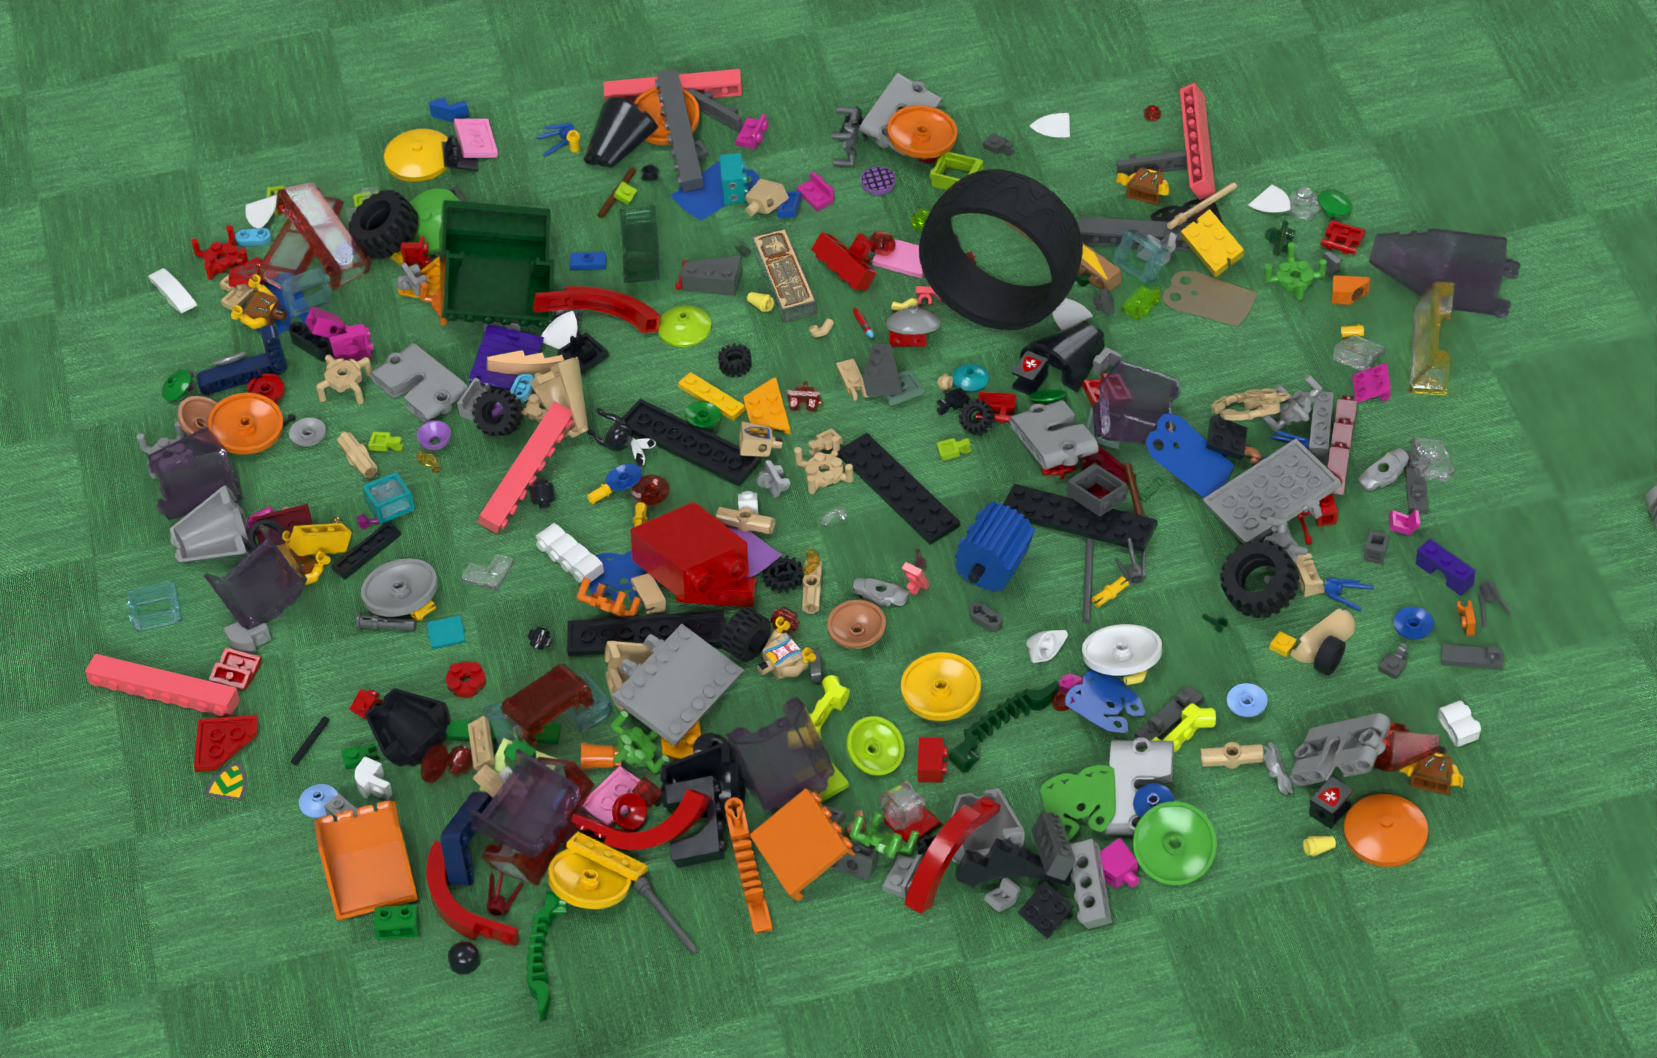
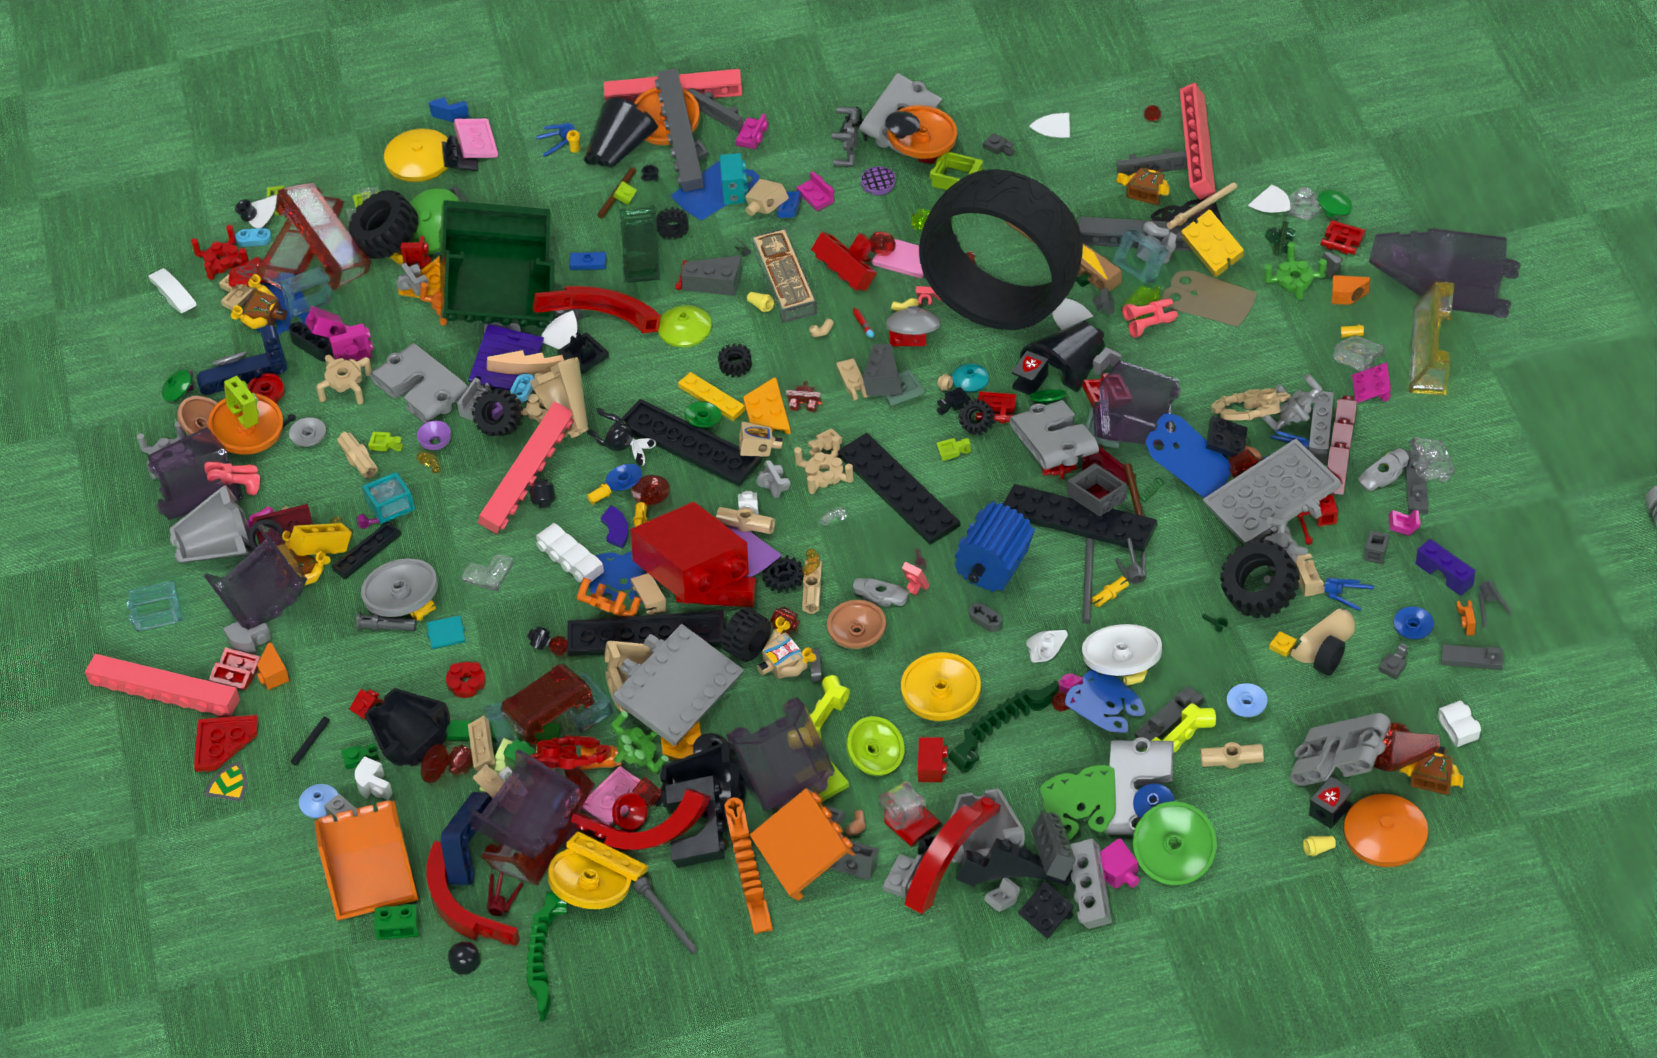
bright green plate [849,812,920,858] -> none
light grey piece [1263,742,1293,796] -> none
none -> coral piece [204,462,260,496]
none -> lime piece [224,376,259,429]
none -> black wheel [235,199,257,222]
none -> orange slope [256,643,290,690]
none -> red piece [527,735,611,769]
none -> clear red plate [550,636,567,656]
none -> dark purple tile [601,505,629,549]
none -> black tyre [656,207,689,240]
none -> black dish [885,111,920,139]
none -> coral piece [1122,298,1178,338]
none -> light grey arm [1143,222,1169,237]
none -> clear red bracket [1229,449,1259,478]

